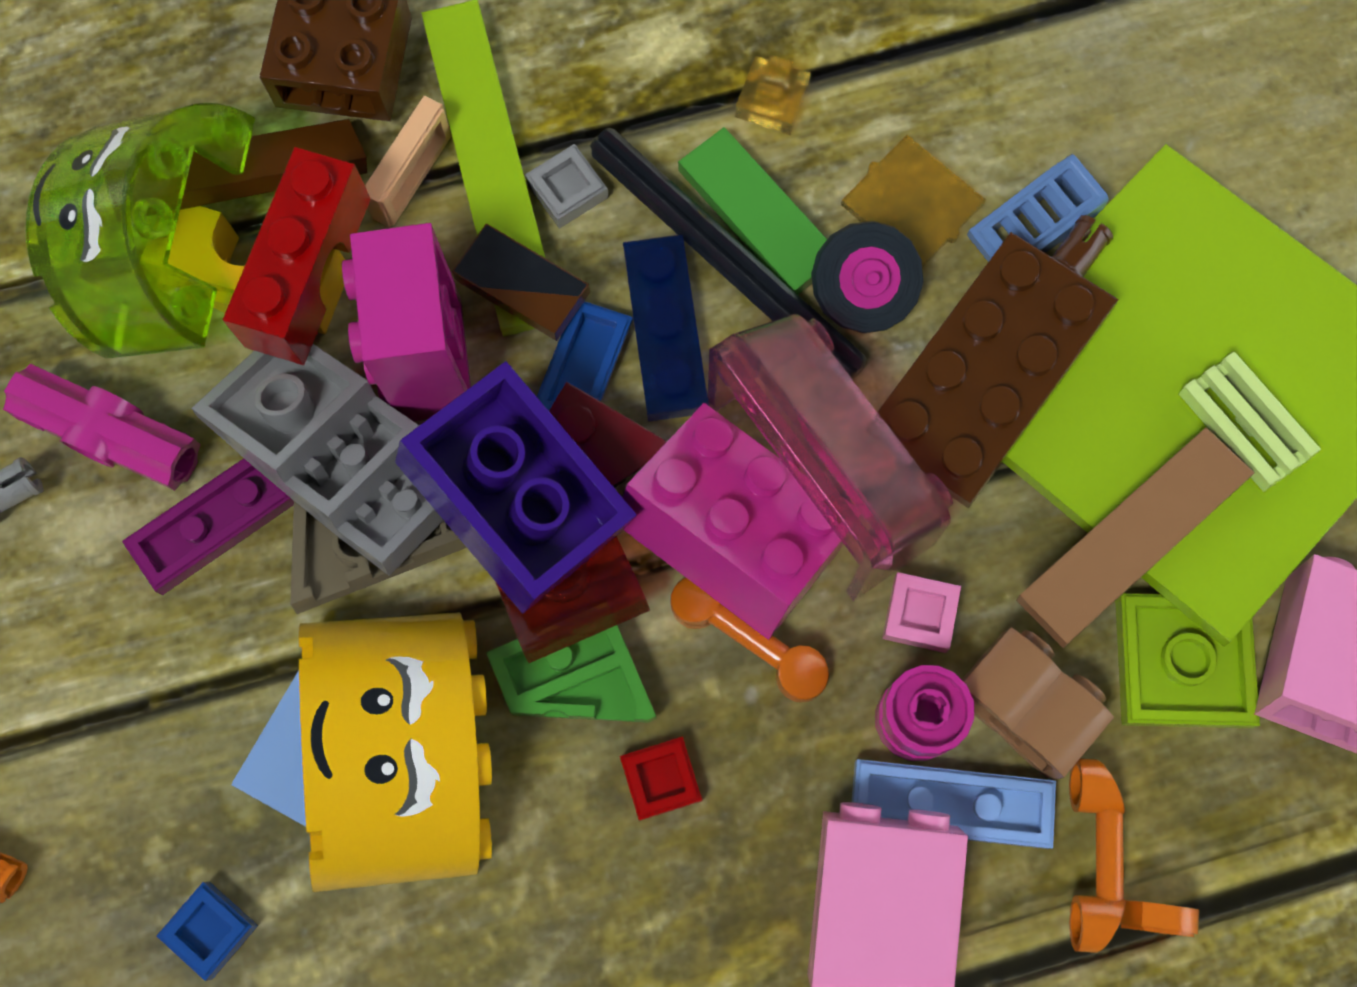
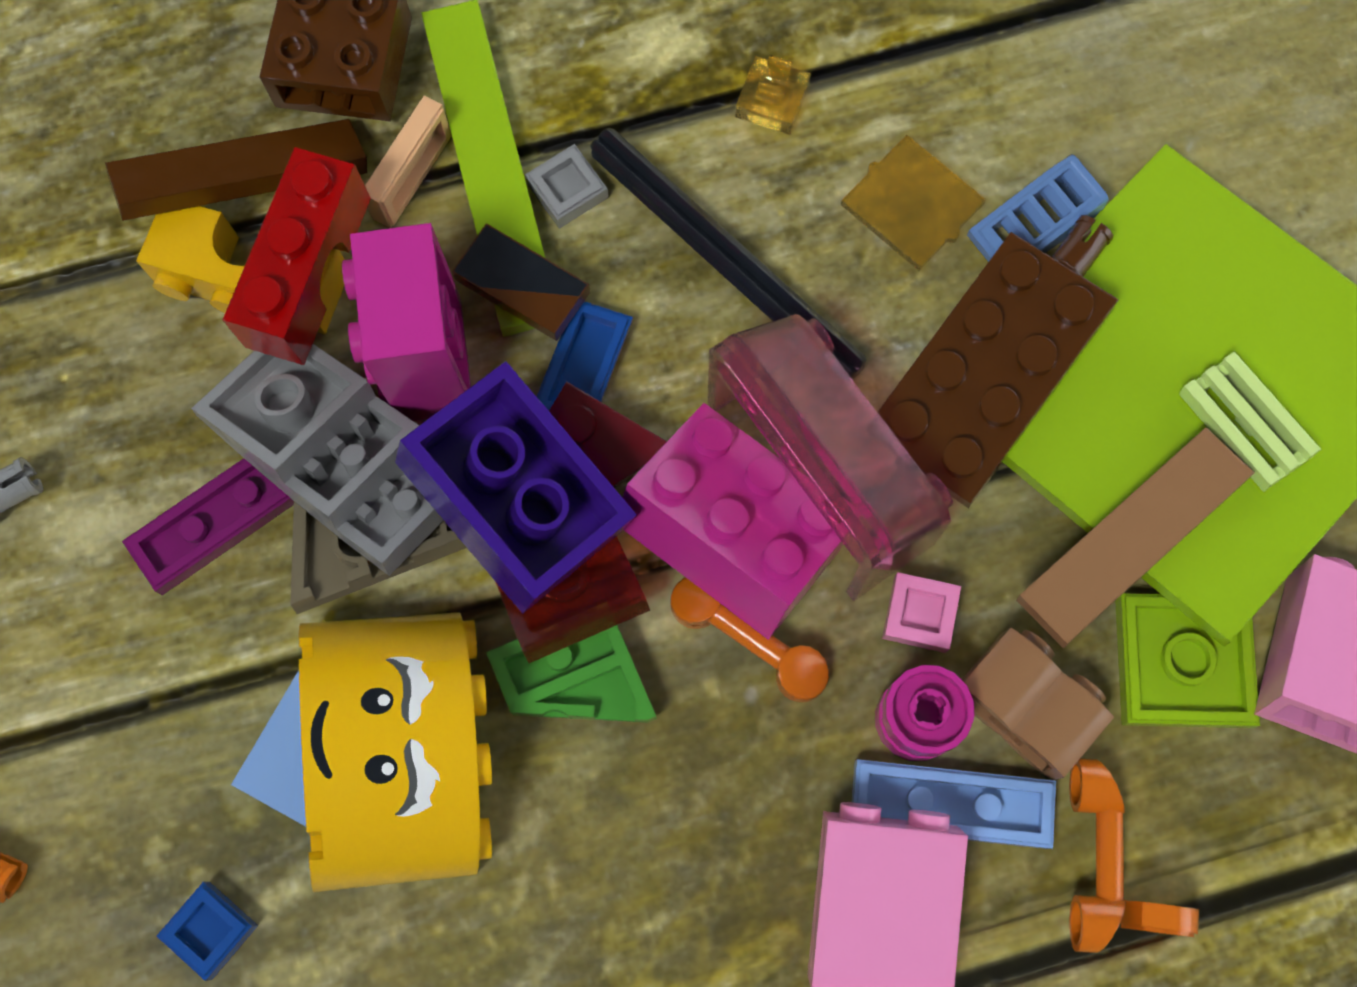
dark pink piece [3,364,201,491] -> none
clear neon green cylinder [25,103,255,359] -> none
red tile [620,736,702,822] -> none
clear blue plate [623,234,709,422] -> none
bright green tile [678,127,827,295] -> none
black wheel [811,221,924,333] -> none

